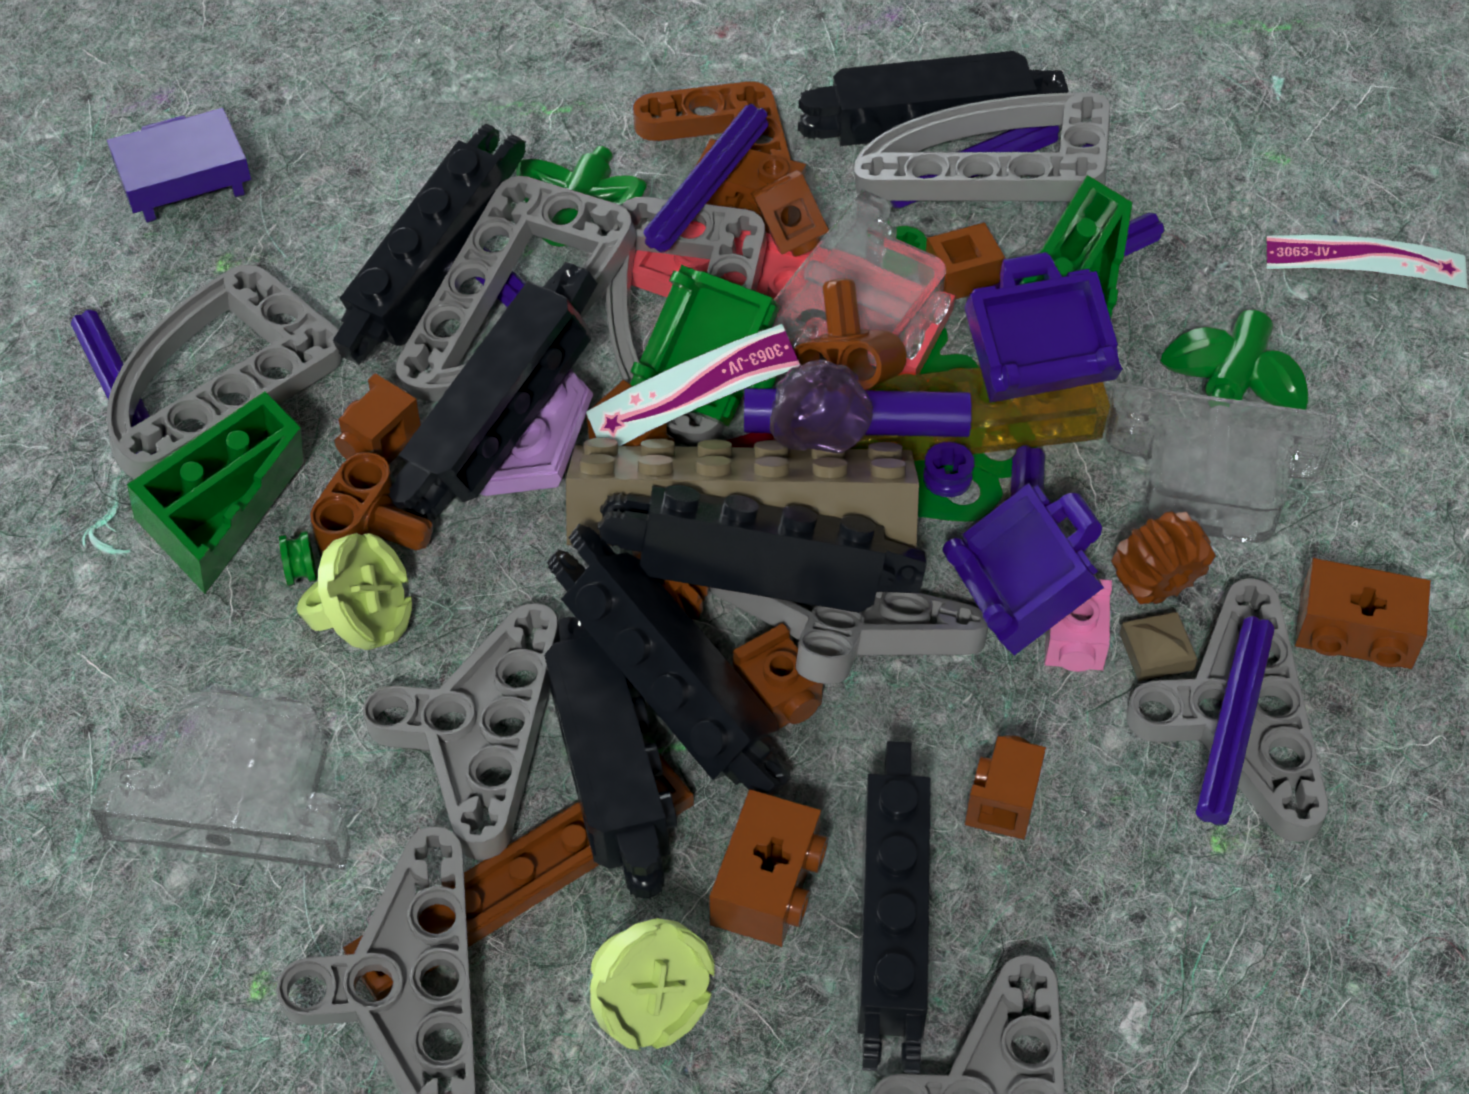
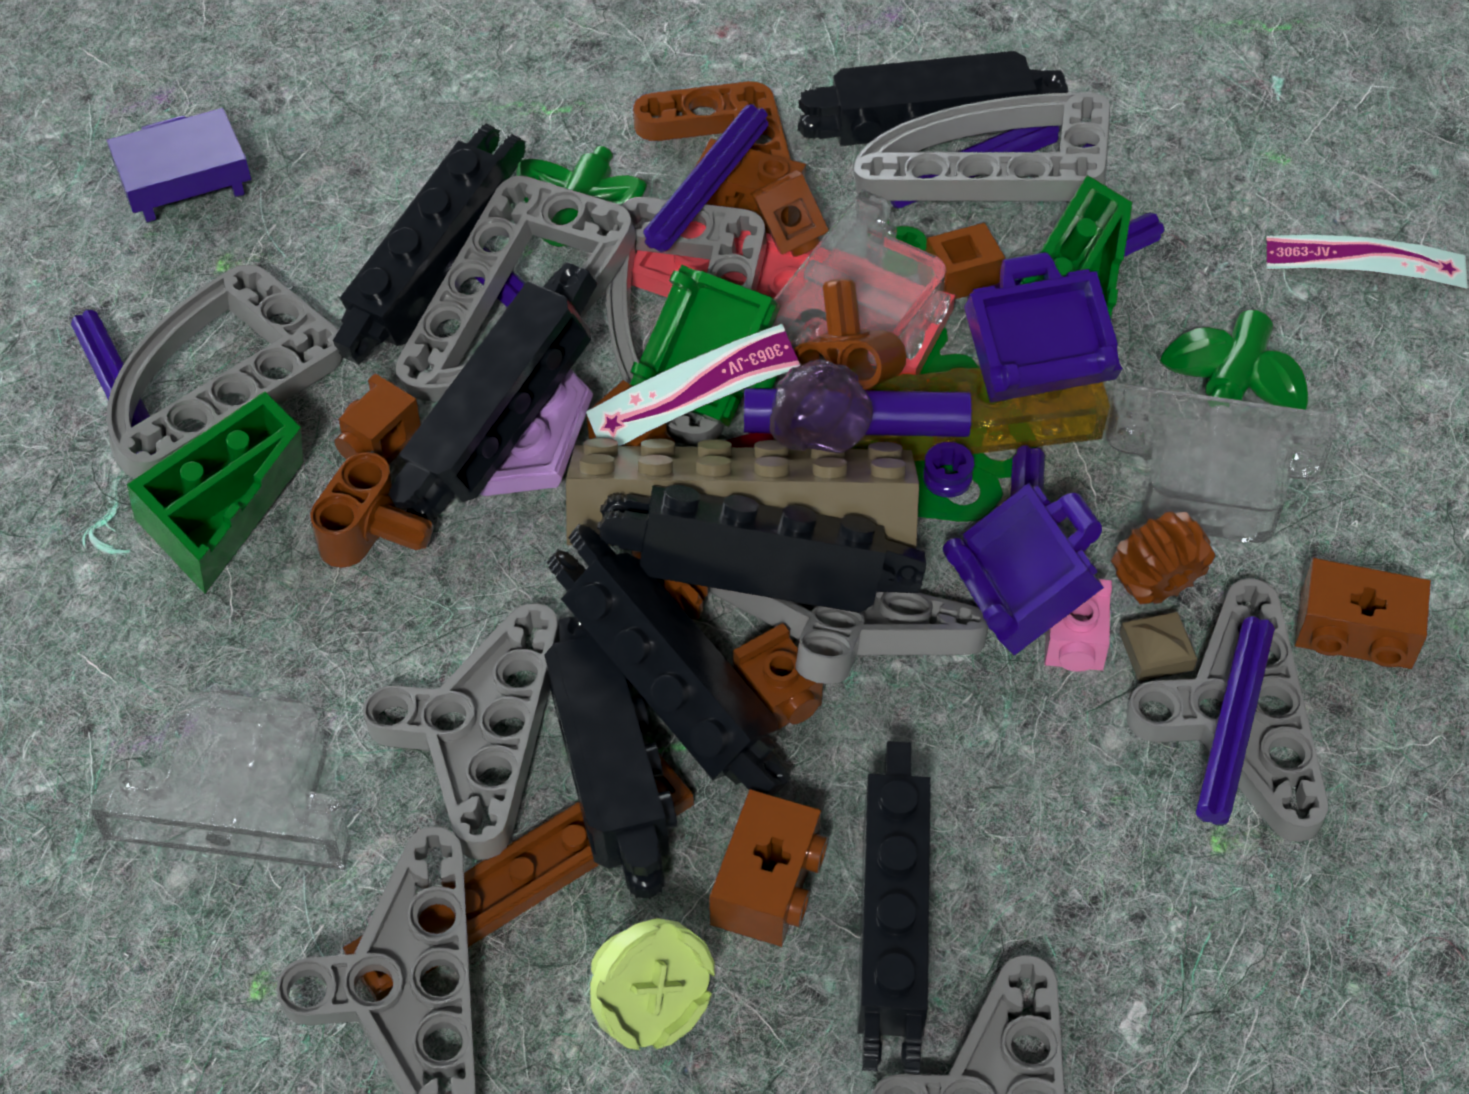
green bush [279,531,317,586] -> none
yellowish green tile [296,533,412,650] -> none
dark orange brick [965,735,1046,840] -> none

